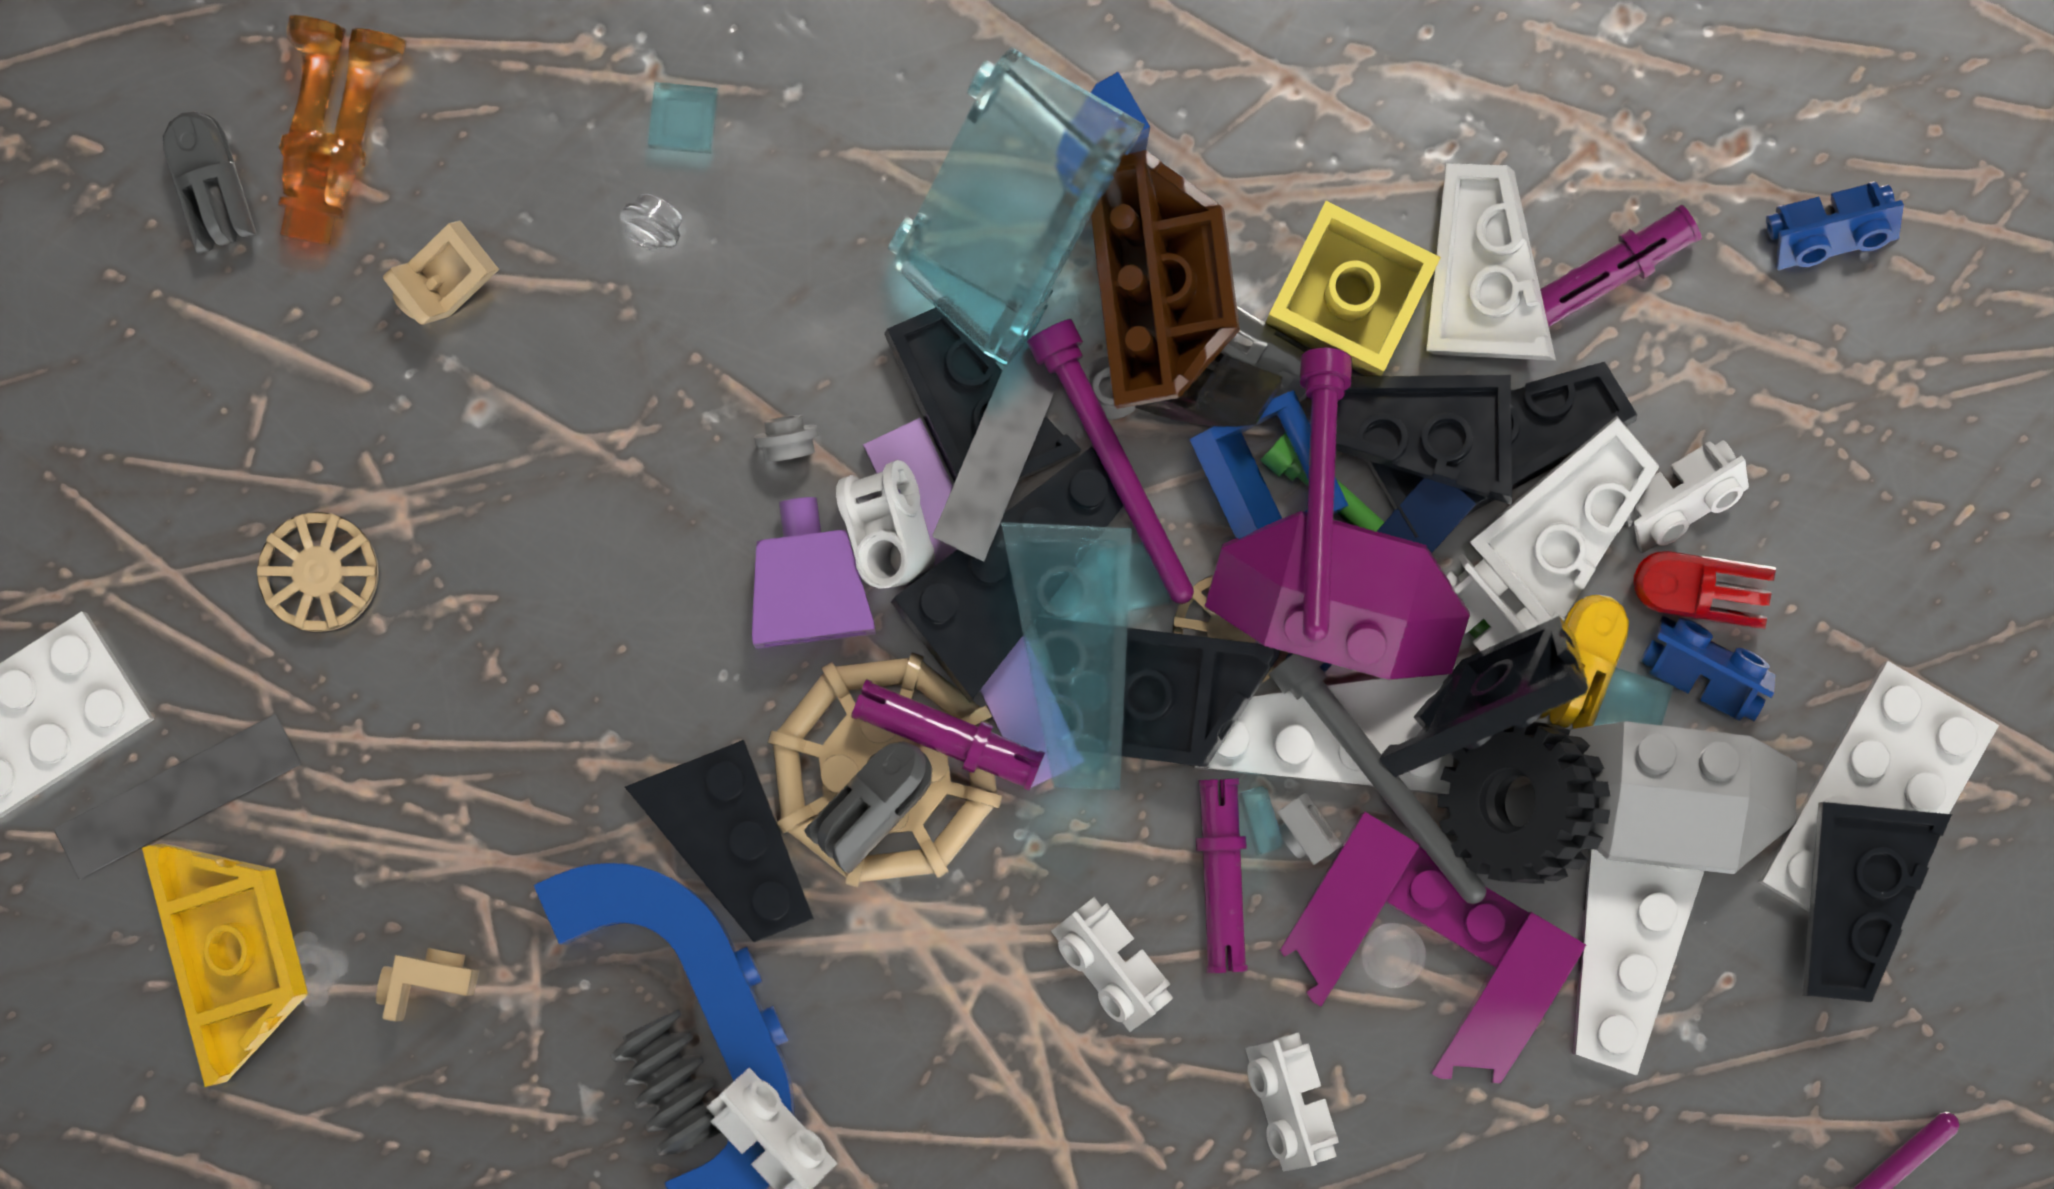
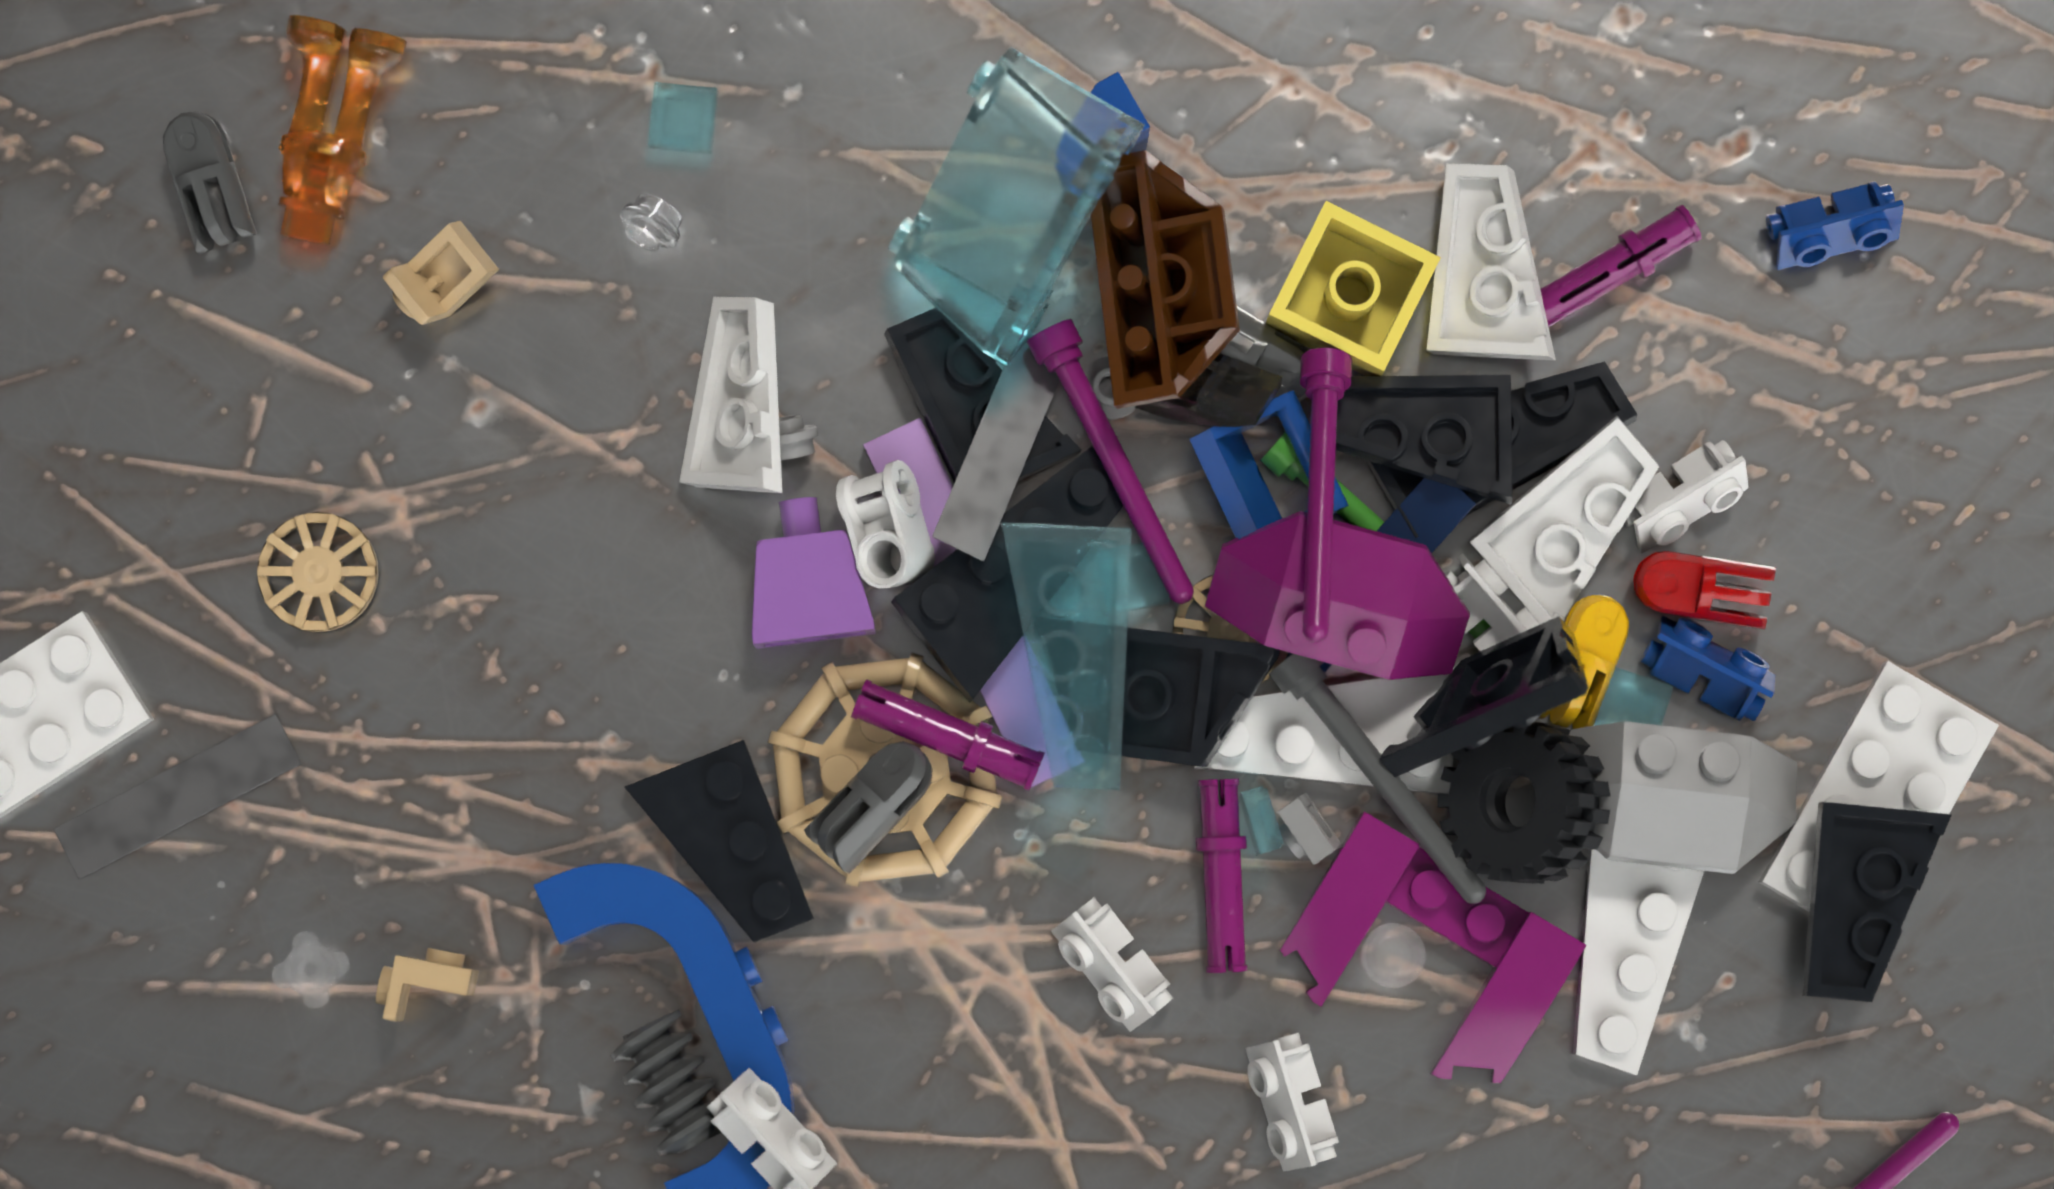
yellow wing [142,844,308,1087] -> none
none -> white wing [679,297,782,493]

